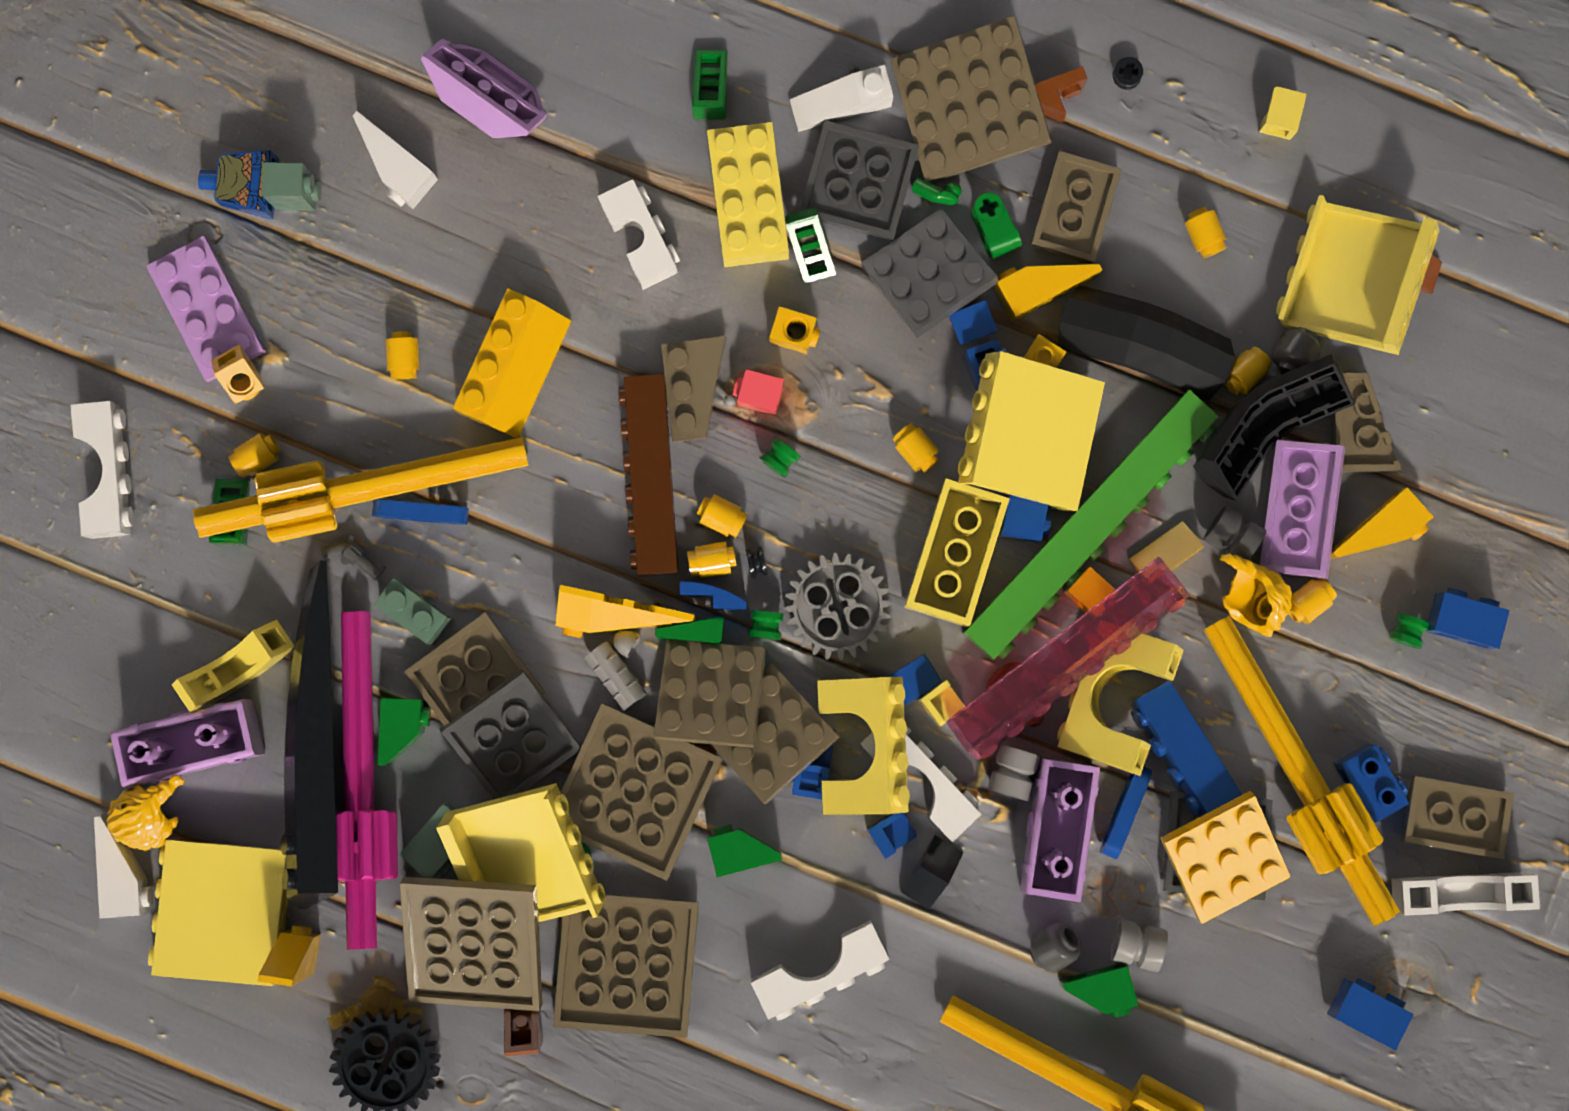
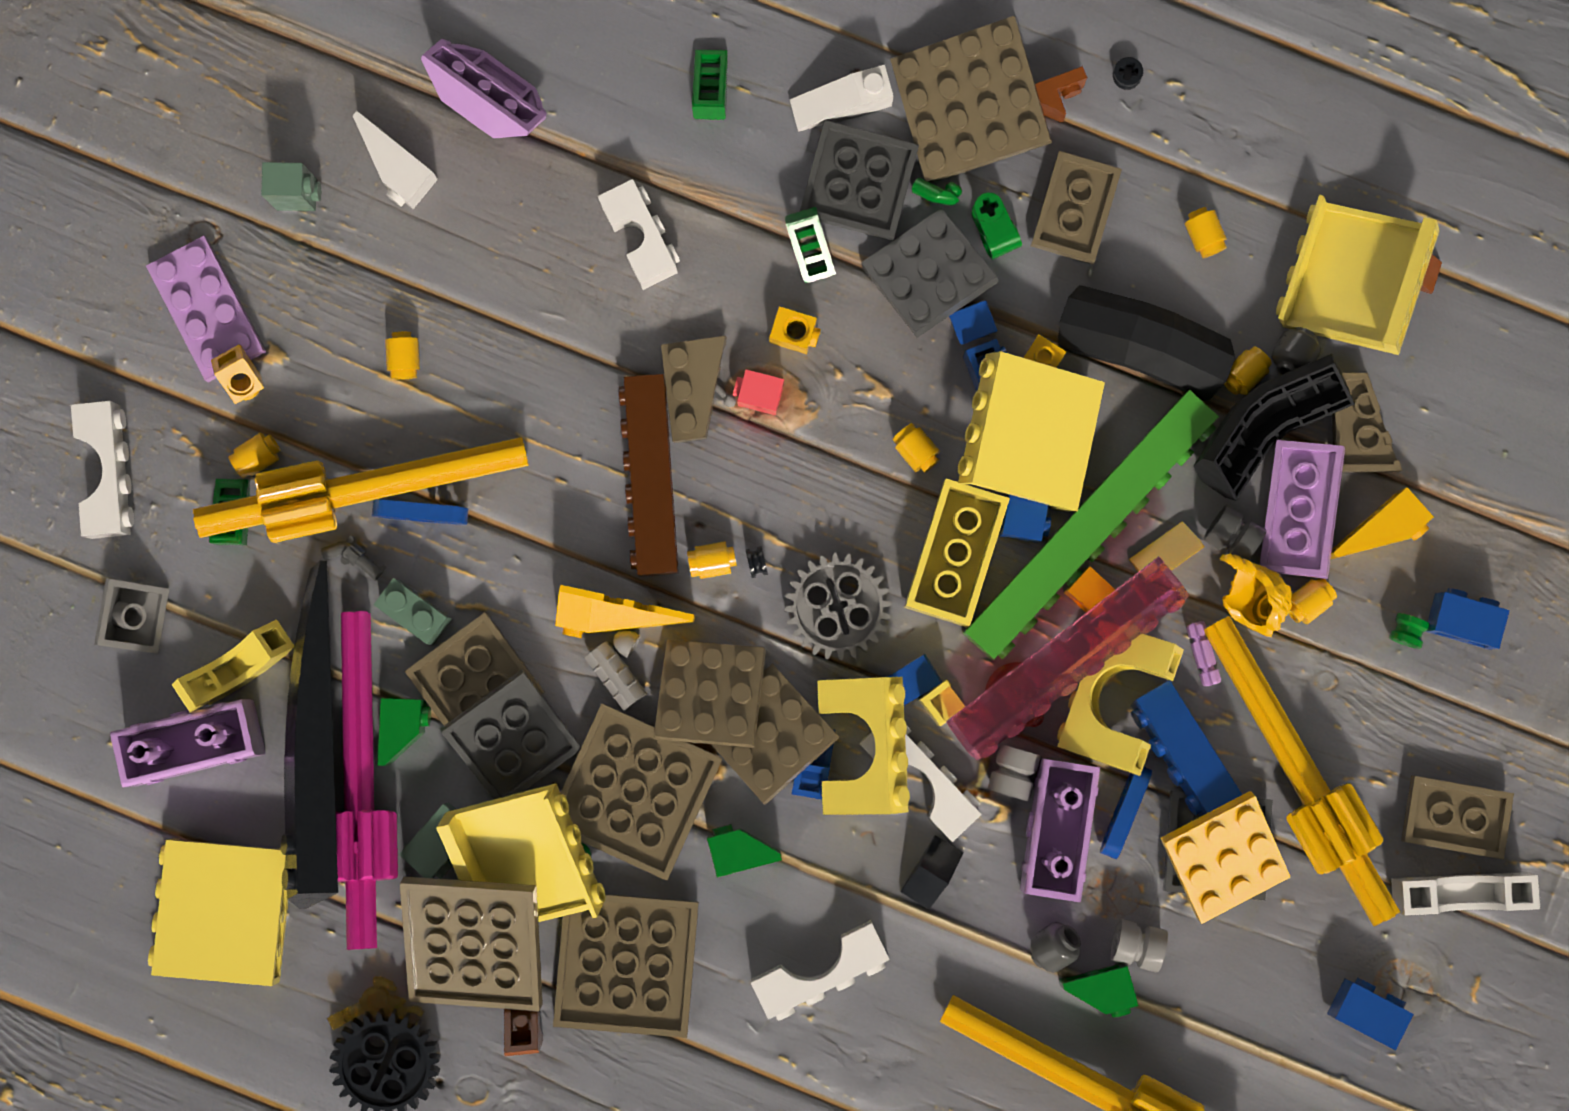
white slope [94,815,153,919] -> none
yellow hair [106,775,185,851] -> none
torso [198,150,279,219] -> none
yellow slope [257,925,321,987] -> none
yellow slope [453,288,572,438] -> none
green slope [655,616,724,644] -> none
blue slope [680,581,747,610] -> none
yellow brick [697,493,748,538] -> none
light yellow brick [707,122,789,267] -> none
green wheel [748,610,784,640] -> none
green wheel [759,437,801,478] -> none
blue panel [866,813,917,859] -> none
yellow slope [994,264,1102,322] -> none
light yellow panel [1259,87,1307,140] -> none
blue brick [1333,744,1409,823] -> none
none -> light grey slope [94,578,169,654]
none -> lavender axle [1186,621,1221,686]

